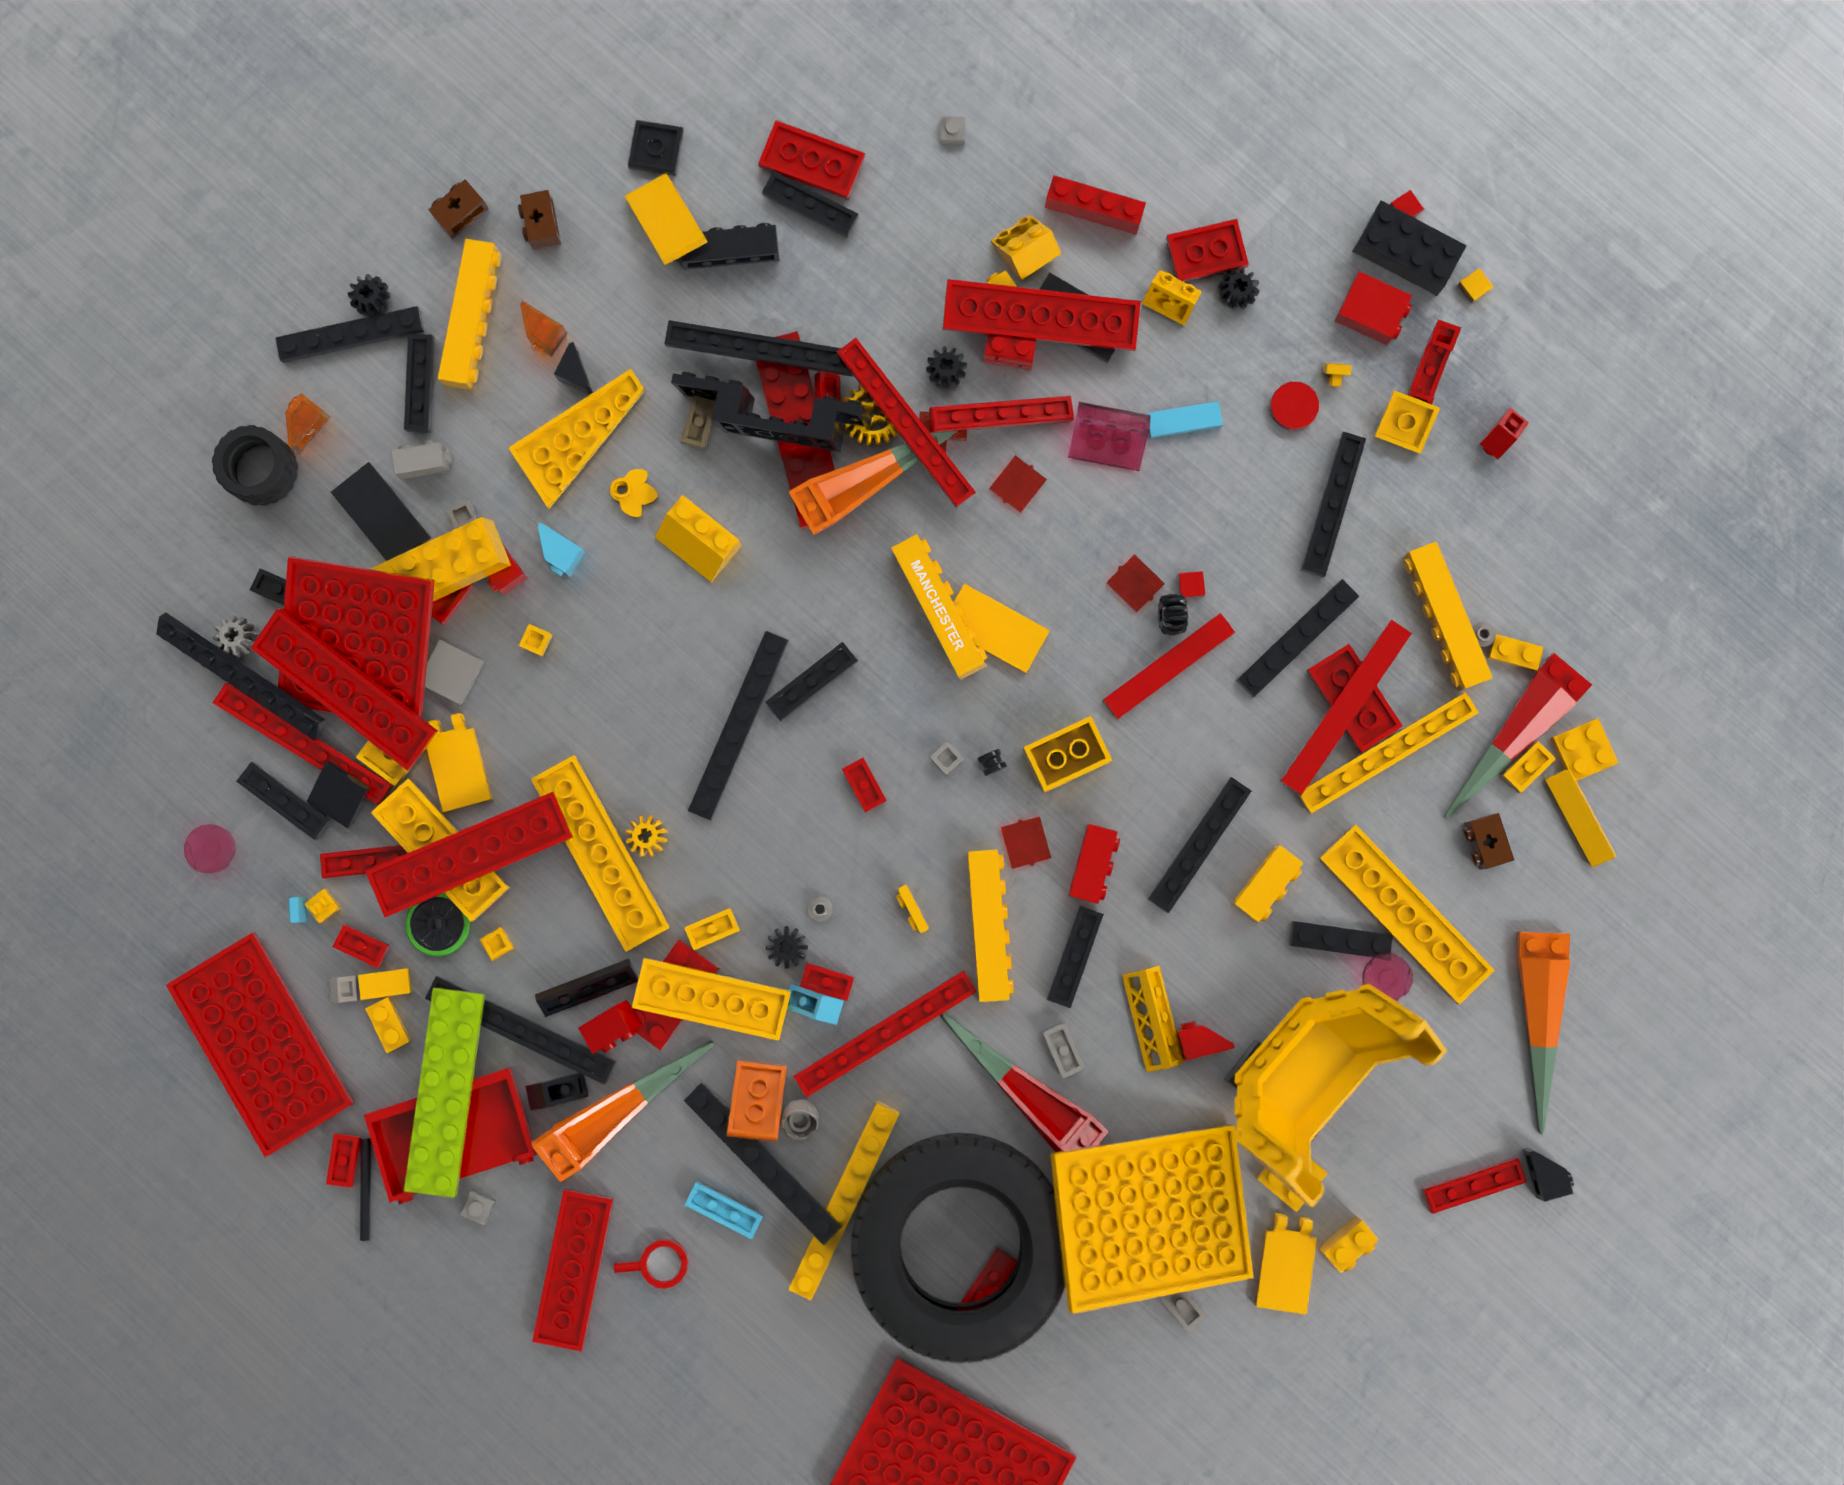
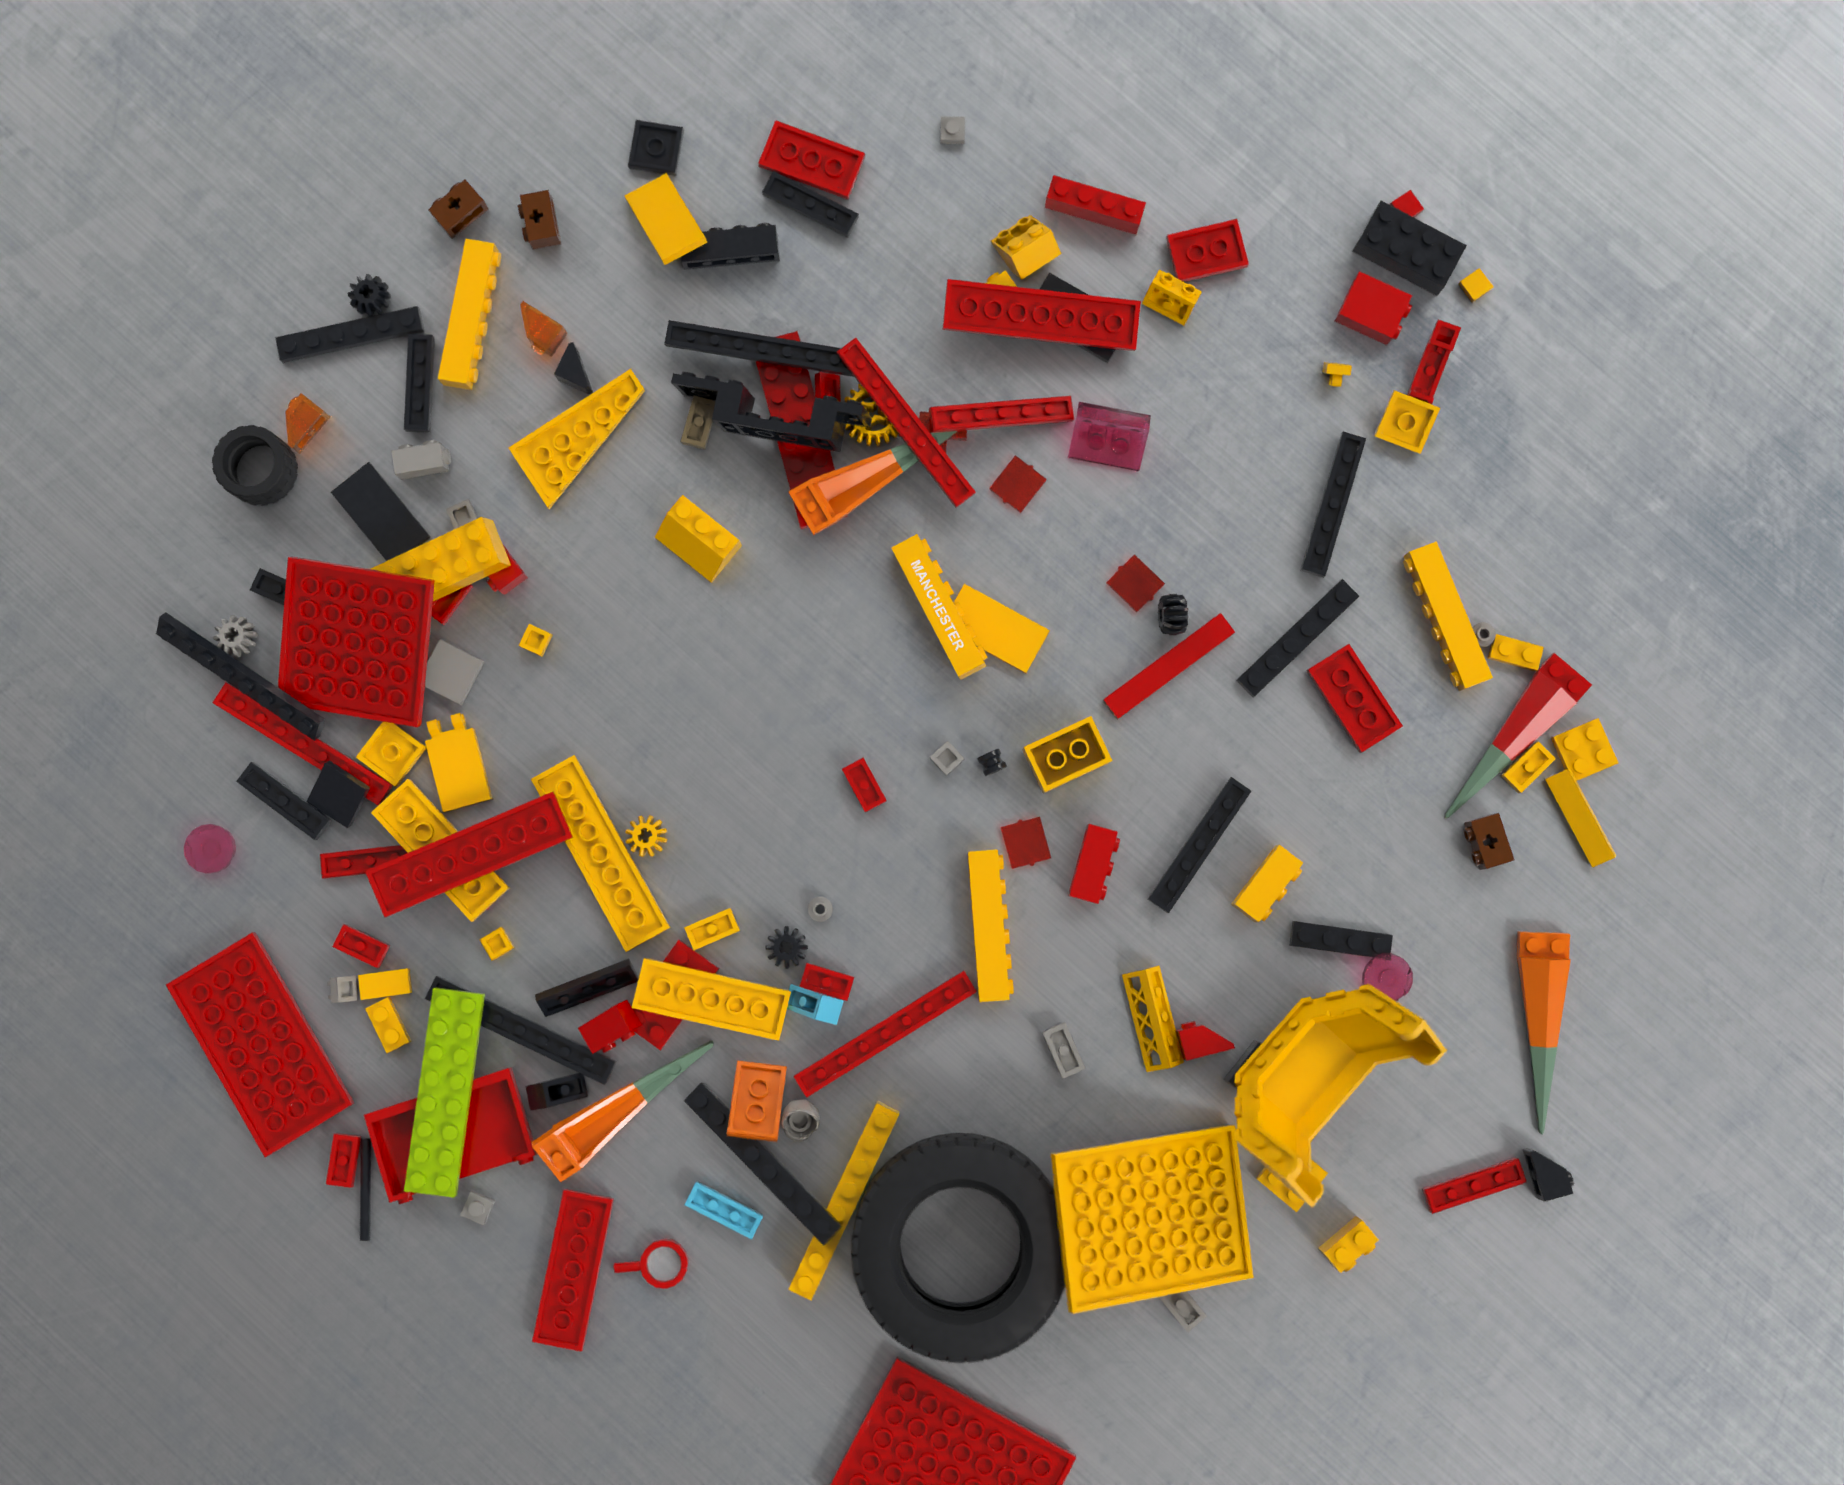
red plate [250,608,438,771] -> none
medium azure tile [289,897,307,923] -> none
yellow tile [304,888,341,923] -> none
black wheel [405,893,470,957] -> none
medium azure slope [538,522,586,577] -> none
yellow plate [610,469,658,518] -> none
black plate [688,631,789,821] -> none
black plate [765,642,858,722] -> none
yellow plate [896,885,929,933] -> none
black gear [926,346,967,389] -> none
red plate [940,1013,1109,1153] -> none
red tile [954,1247,1017,1311] -> none
red brick [984,334,1036,370] -> none
black plate [1046,906,1104,1009] -> none
medium azure tile [1146,401,1223,439] -> none
red tile [1178,571,1206,598] -> none
black gear [1218,268,1260,310] -> none
yellow tile [1255,1213,1317,1315] -> none
red tile [1270,382,1319,430] -> none
red tile [1280,619,1412,795] -> none
yellow plate [1297,692,1479,814] -> none
yellow plate [1318,824,1495,1005] -> none
red slope [1480,407,1529,459] -> none

